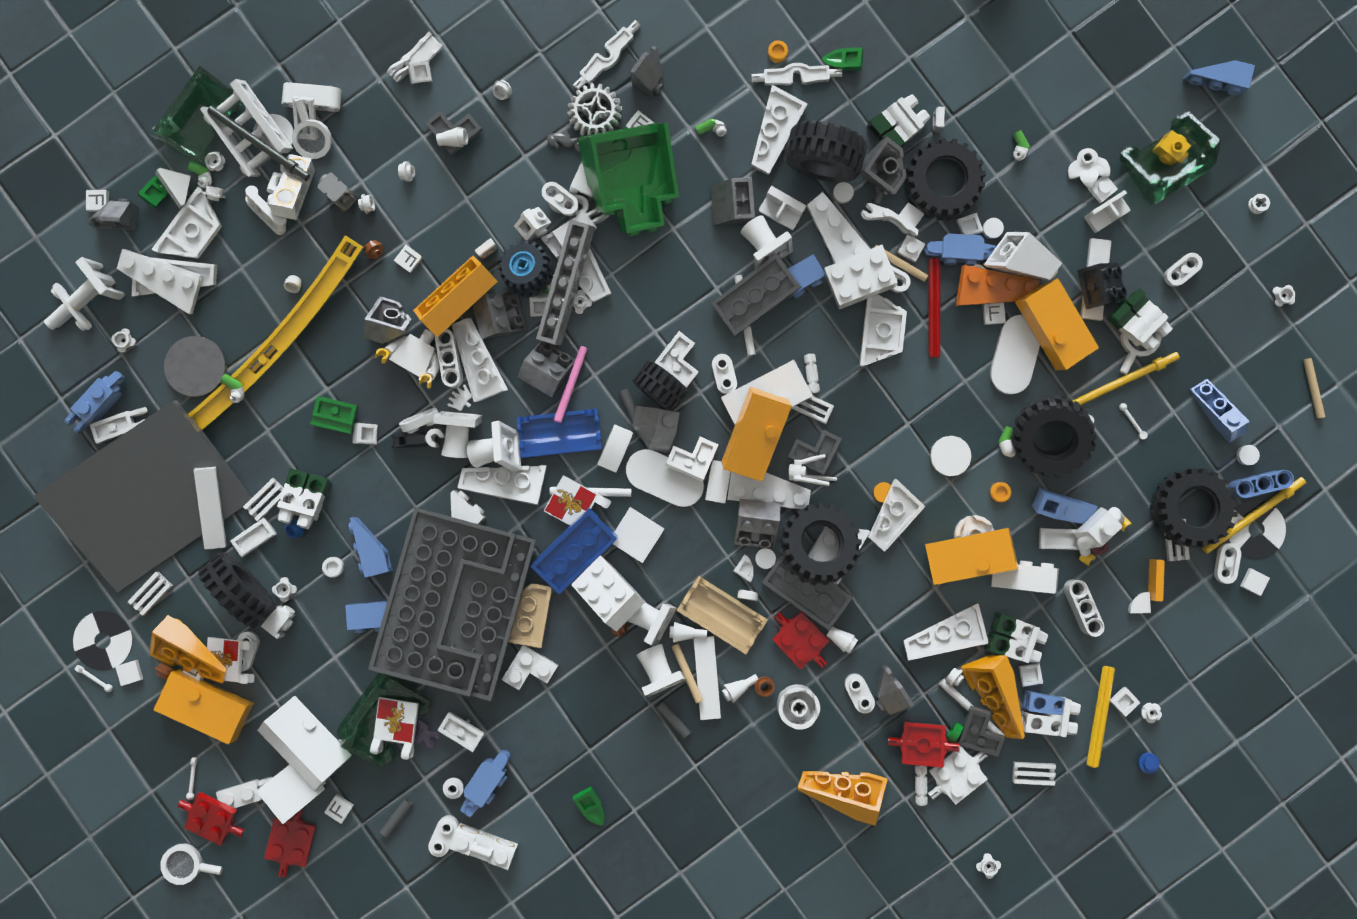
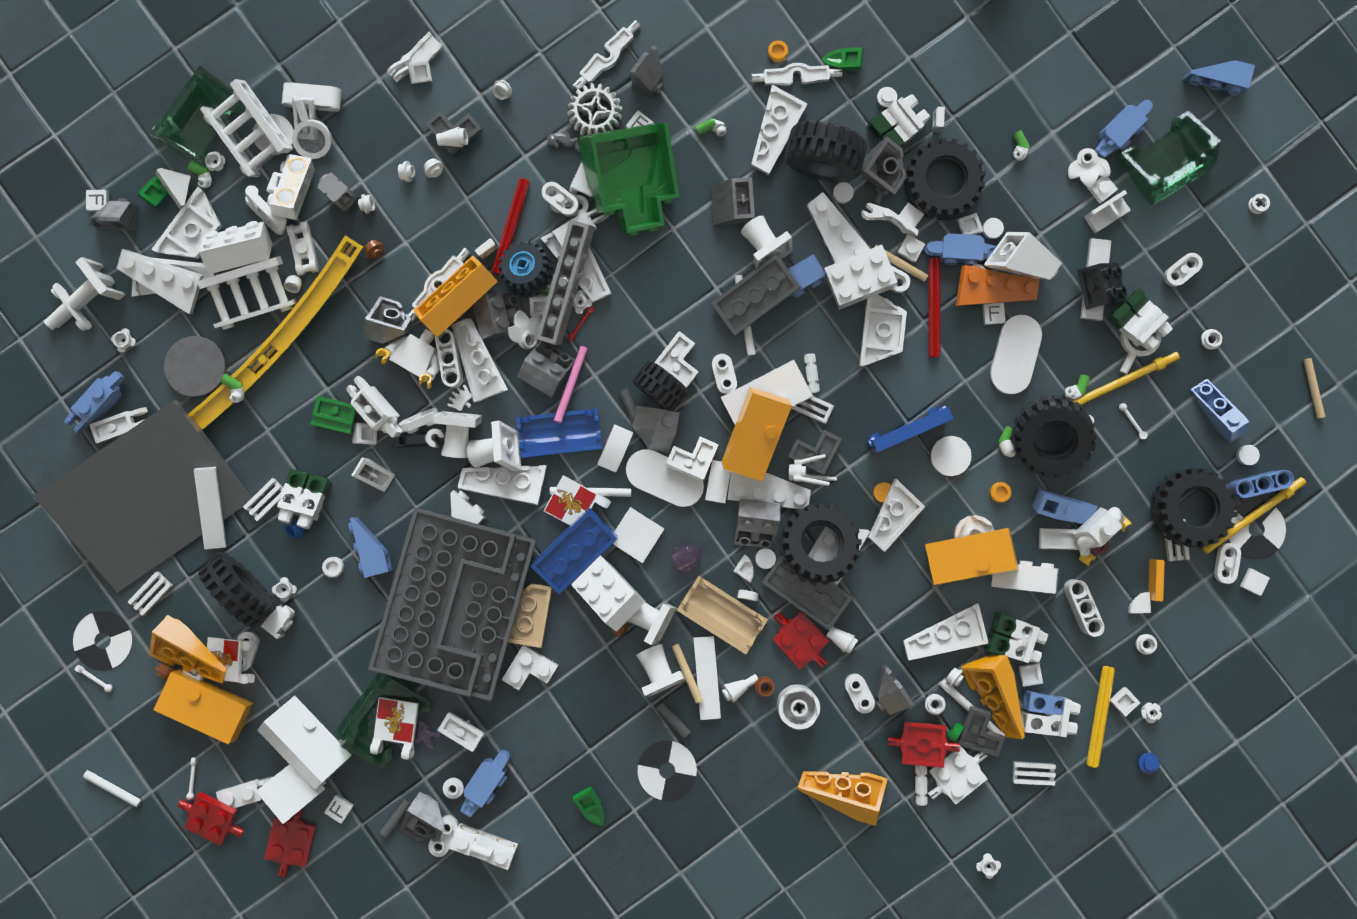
white tile [115,660,143,686] -> none
white piece [161,844,223,885] -> none
white plate [201,186,226,201] -> none
pearl dark grey bar [207,106,310,181] -> none
white tile [230,518,277,558] -> none
medium blue brick [345,601,387,633] -> none
white tile [394,245,423,273] -> none
white brick [514,207,551,241] -> none
white cone [669,622,707,642] -> none
white panel [759,186,806,230] -> none
light orange brick [1015,278,1099,371] -> none
yellow brick [1152,130,1191,166] -> none
white plate [1272,285,1295,307] -> none
none -> white bar [83,770,142,807]
none -> white fence [197,256,297,330]
none -> white brick [199,221,273,274]
none -> white plate [286,221,319,276]
none -> white hinge [346,376,403,438]
none -> white slope [352,457,395,492]
none -> flat silver slope [400,792,445,842]
none -> white piece [408,248,471,323]
none -> white plate [424,158,443,178]
none -> red axle [492,178,530,275]
none -> white plate [508,310,541,350]
none -> red hinge [567,306,595,341]
none -> sticker [638,741,697,800]
none -> clear purple head [670,542,702,573]
none -> blue gear [866,405,954,454]
none -> white plate [877,87,897,108]
none -> white plate [925,694,946,715]
none -> arm [1065,374,1090,399]
none -> medium blue hinge [1095,100,1153,158]
none -> white plate [1136,634,1157,655]
none -> white plate [1201,329,1222,350]

